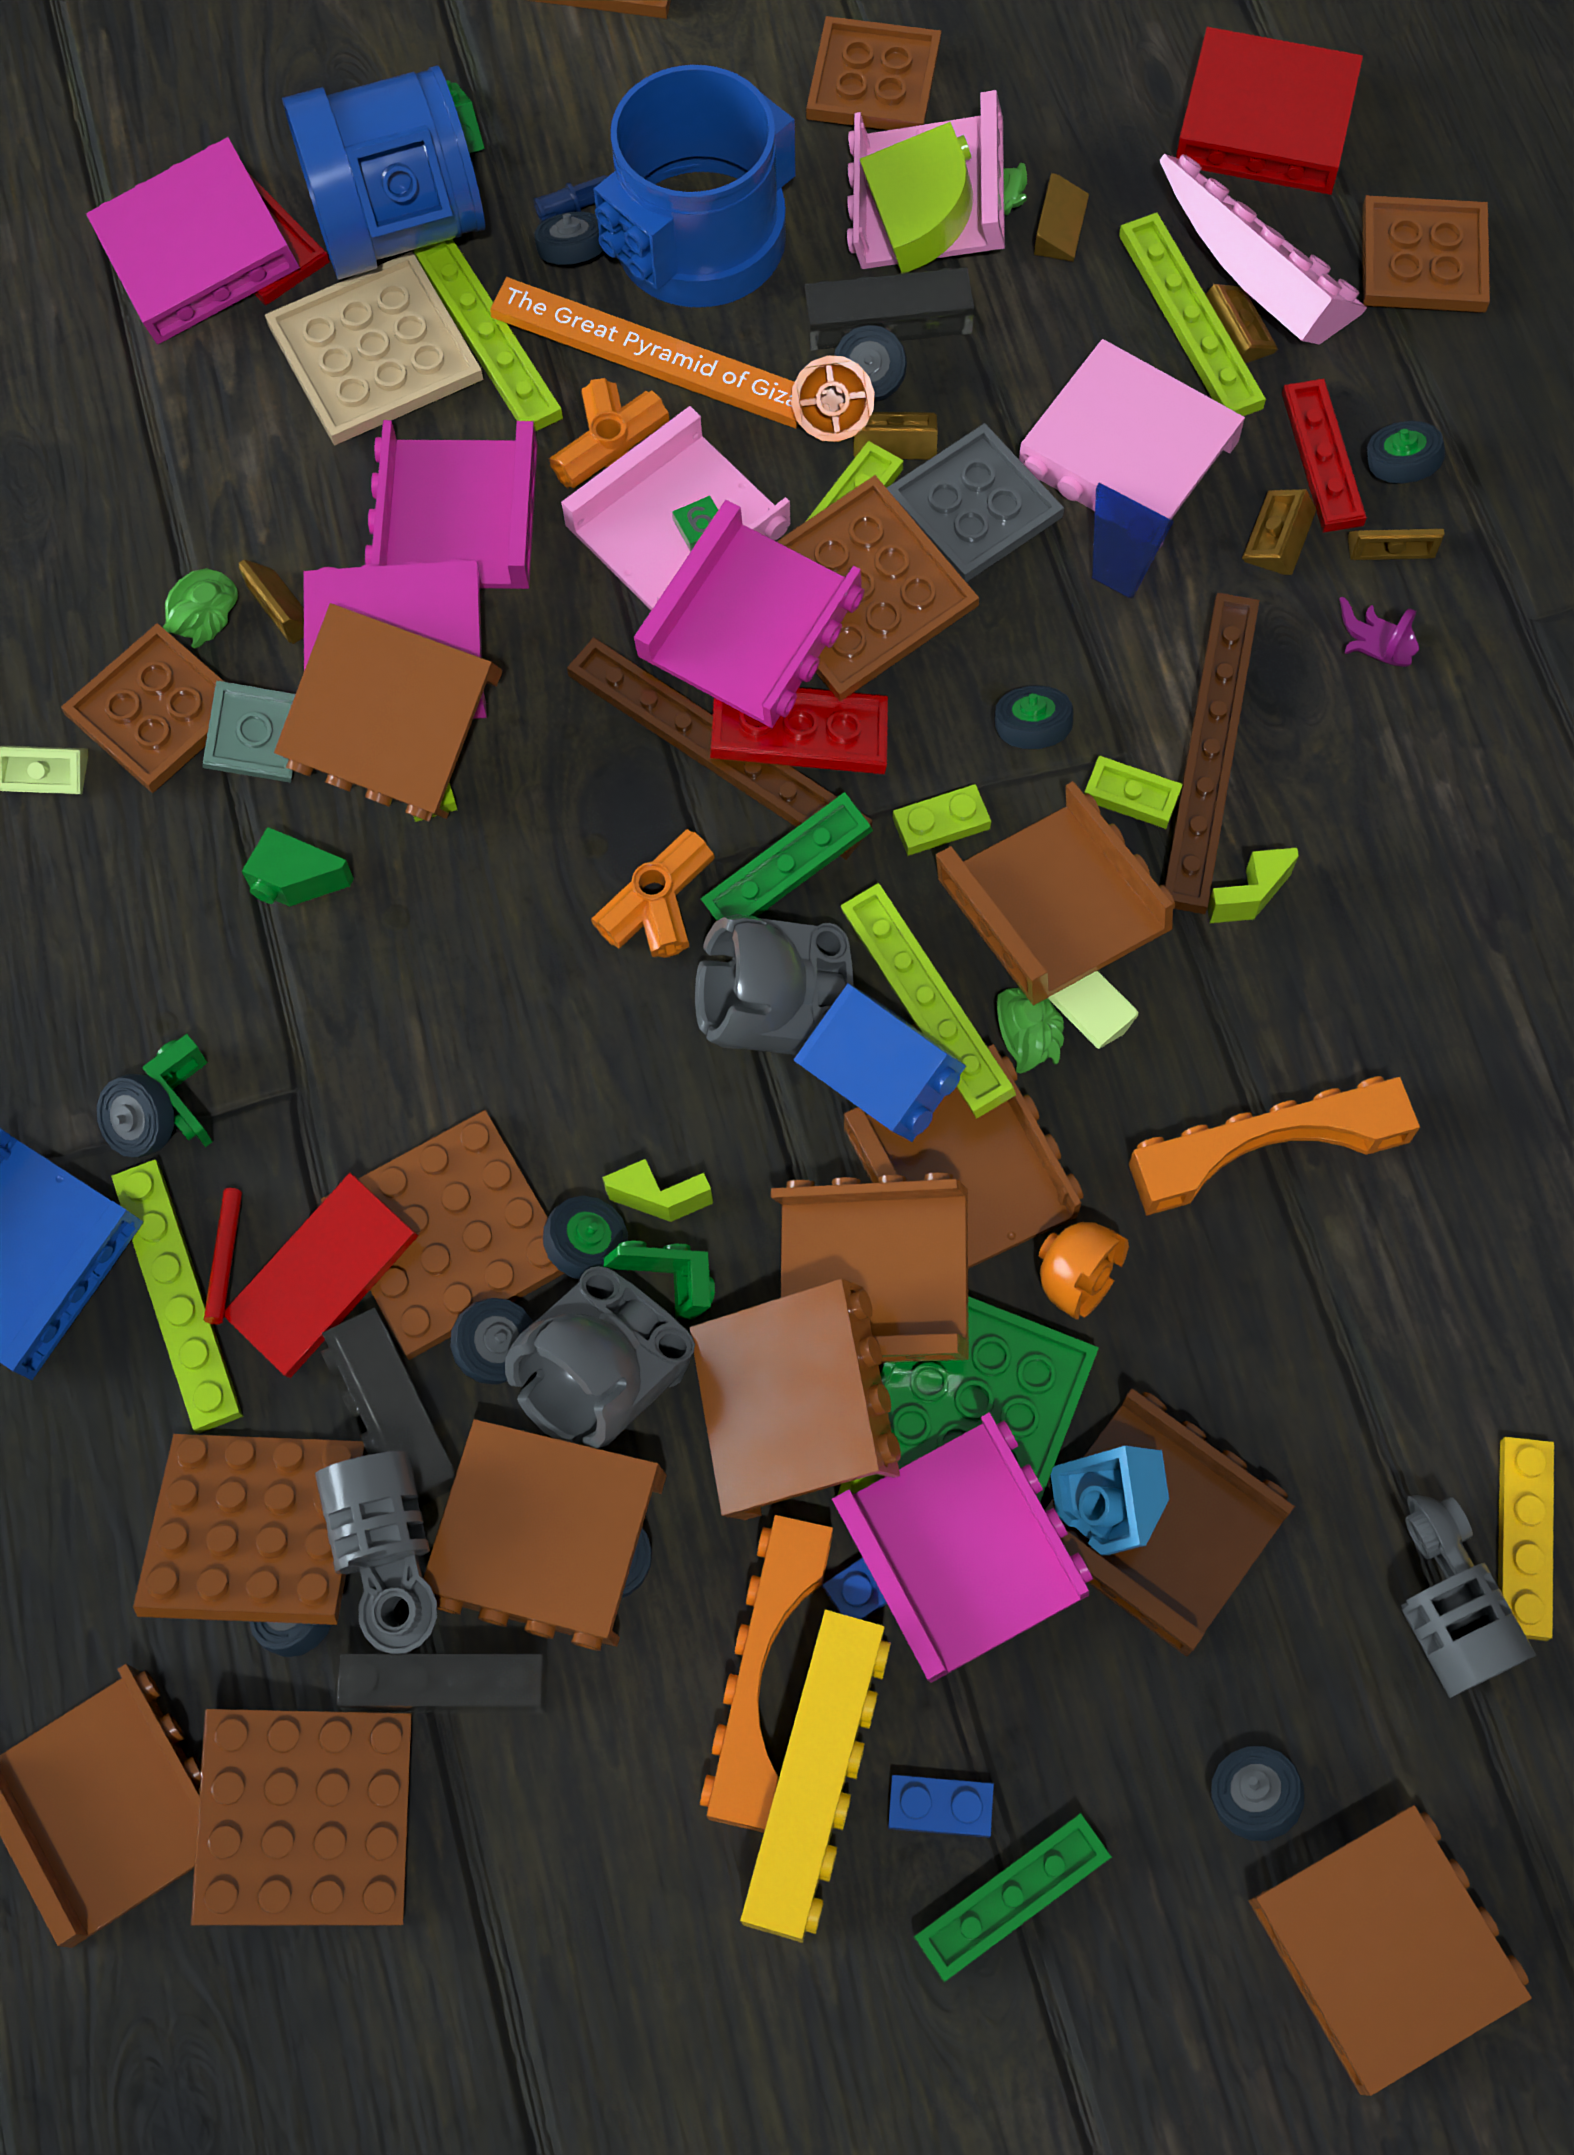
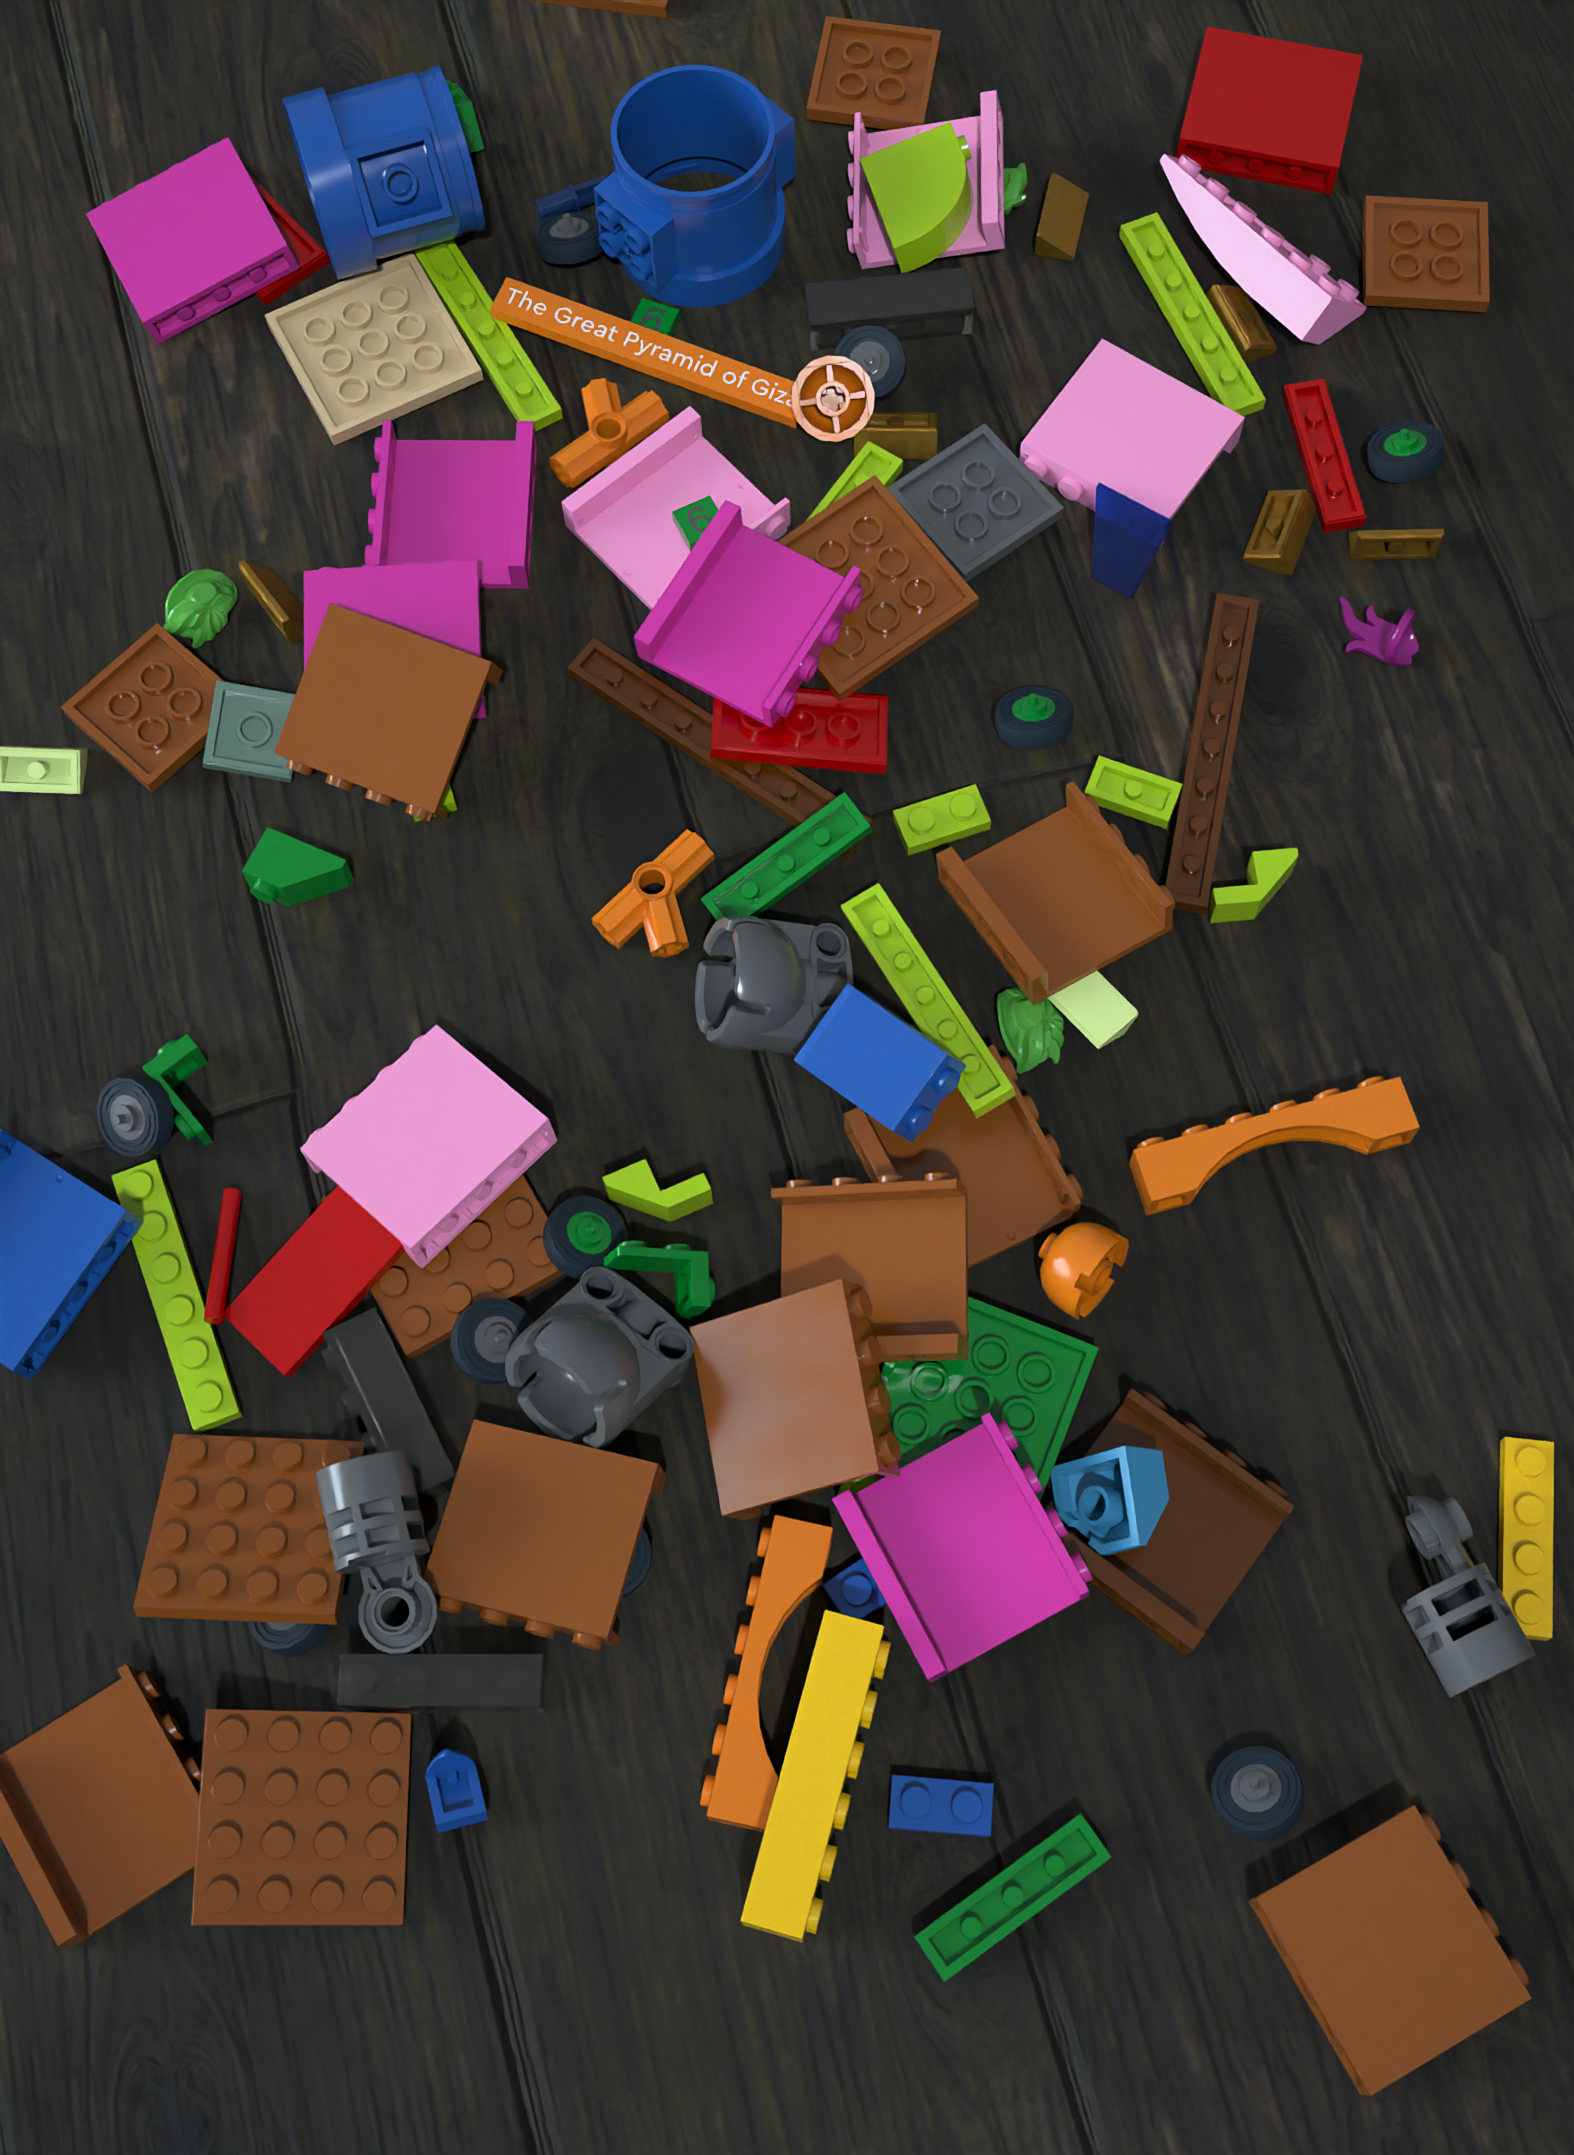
none -> bright pink panel [300,1025,558,1268]
none -> blue plate [425,1748,488,1833]
none -> green tile [630,298,680,337]

